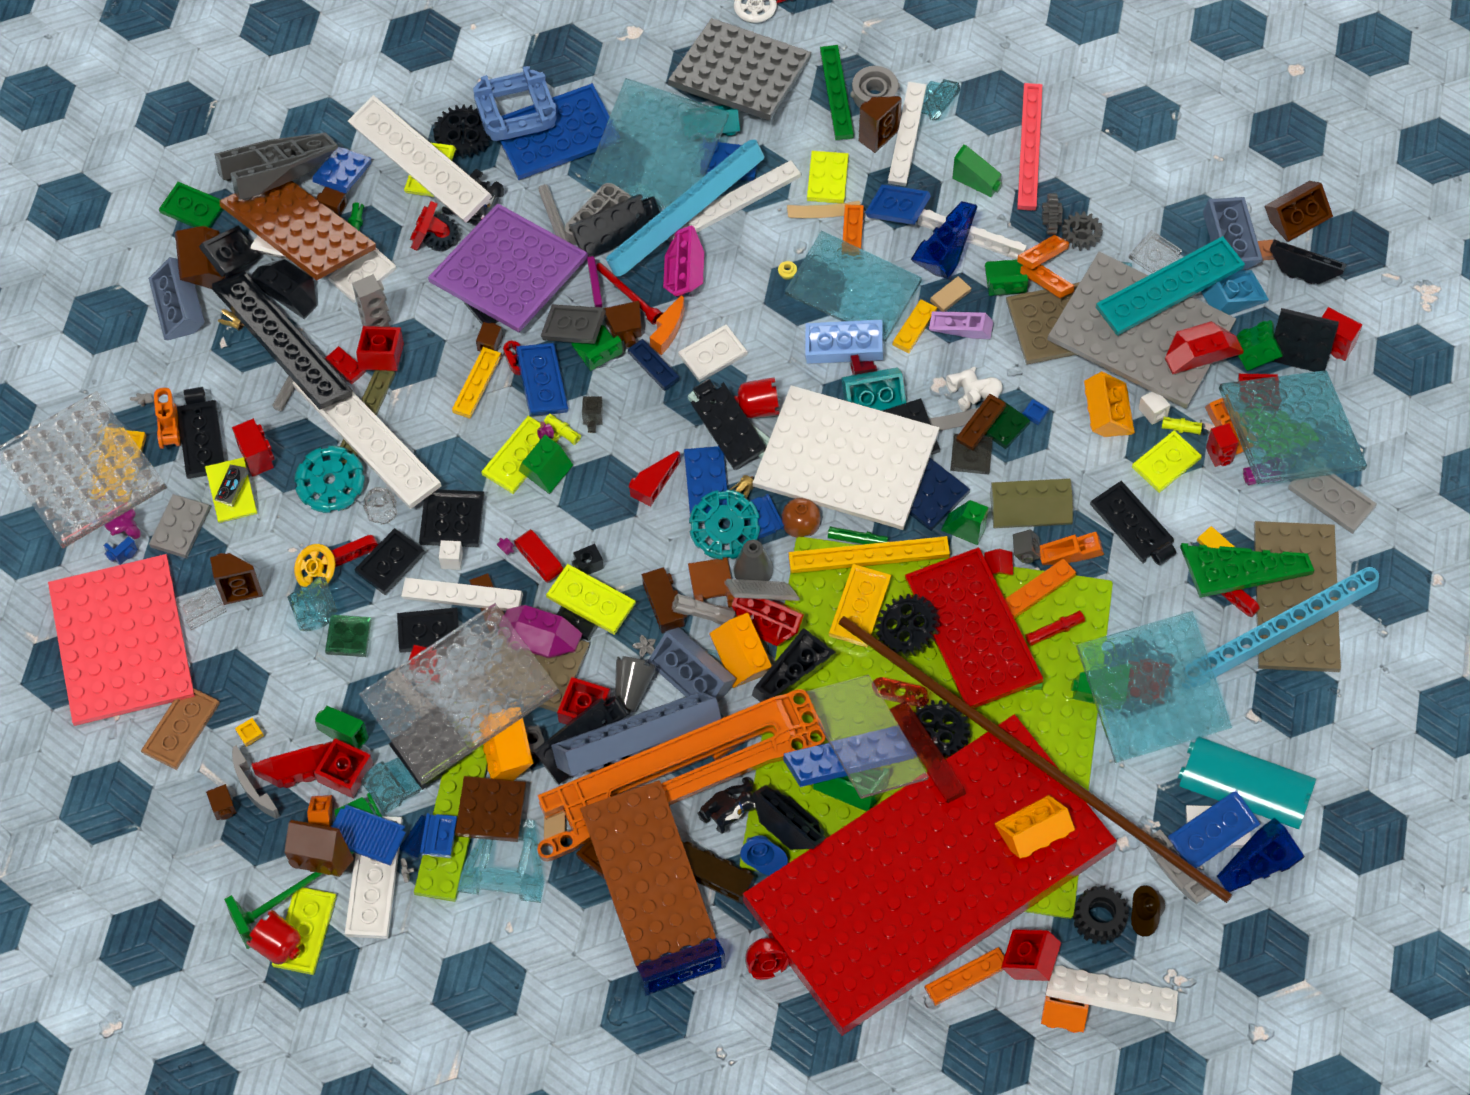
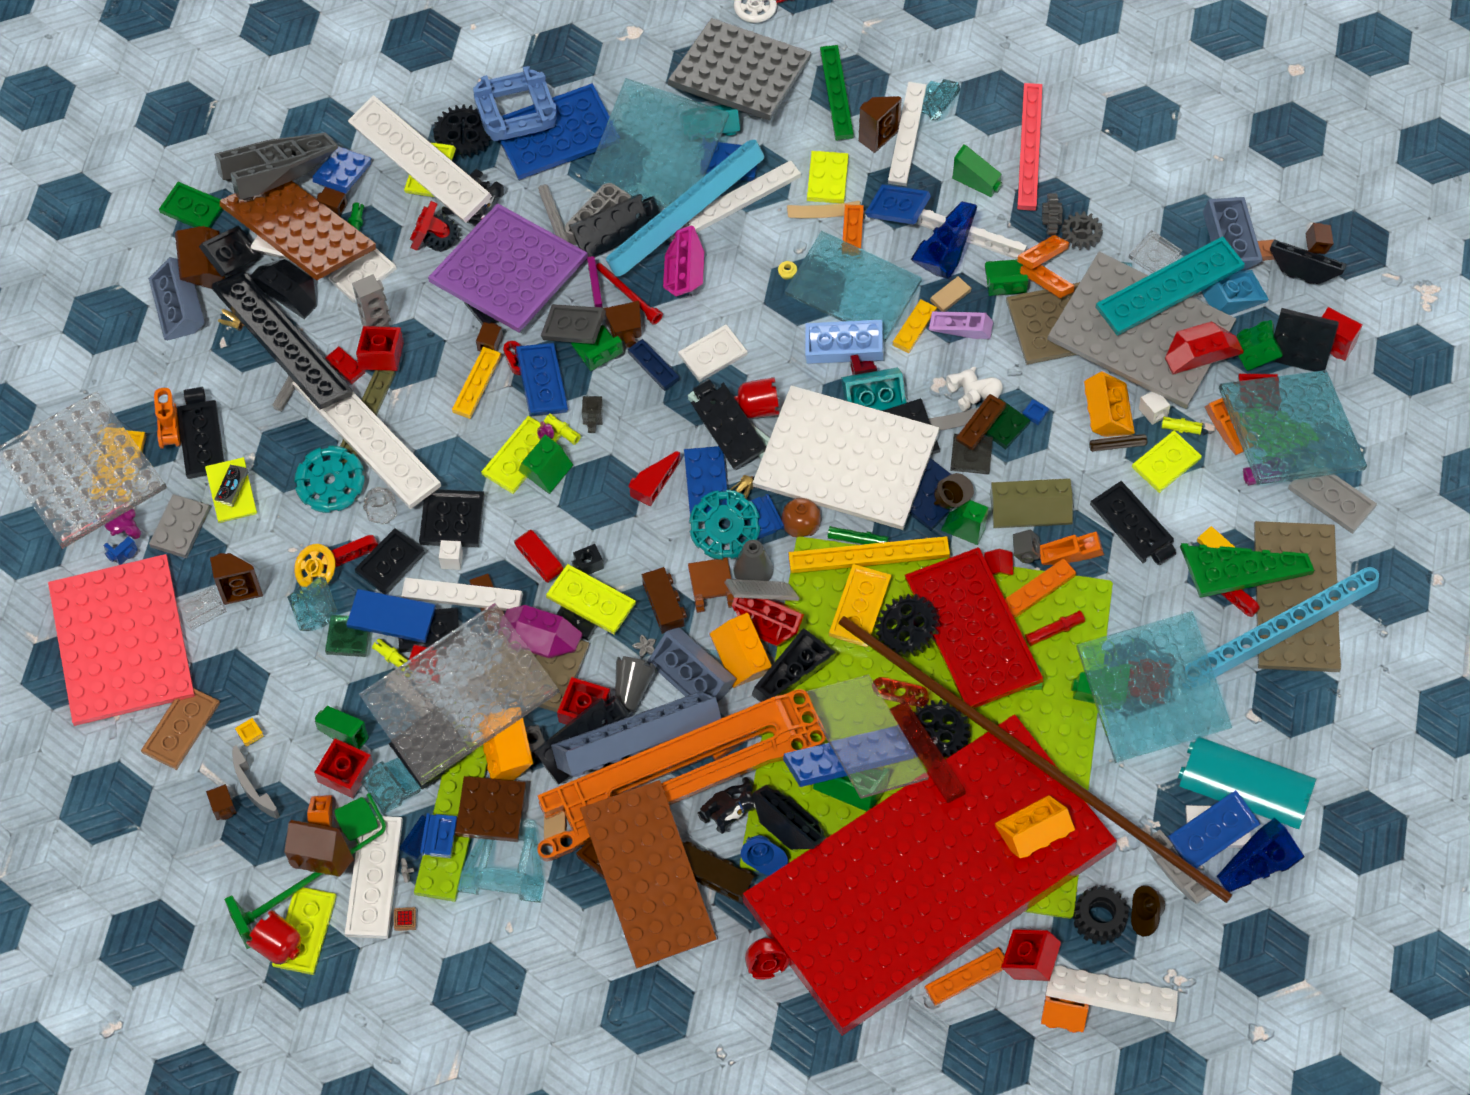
light grey plant [130,393,153,407] -> none
red brick [232,418,275,477] -> none
red wedge [251,742,332,788] -> none
blue window [332,805,406,866] -> none
magenta plate [497,538,514,556] -> none
clear blue slope [636,938,726,996] -> none
orange slope [649,295,684,355] -> none
light grey axle [672,594,735,625] -> none
light grey piece [850,66,900,108] -> none
red brick [1206,423,1239,467] -> none
reddish brown slope [1264,181,1333,242] -> none
none -> blue tile [346,589,436,643]
none -> neon yellow pin [372,638,409,672]
none -> tile [394,907,416,931]
none -> dark brown piece [934,473,974,509]
none -> dark brown axle [1089,434,1147,452]
none -> reddish brown brick [1305,223,1334,254]

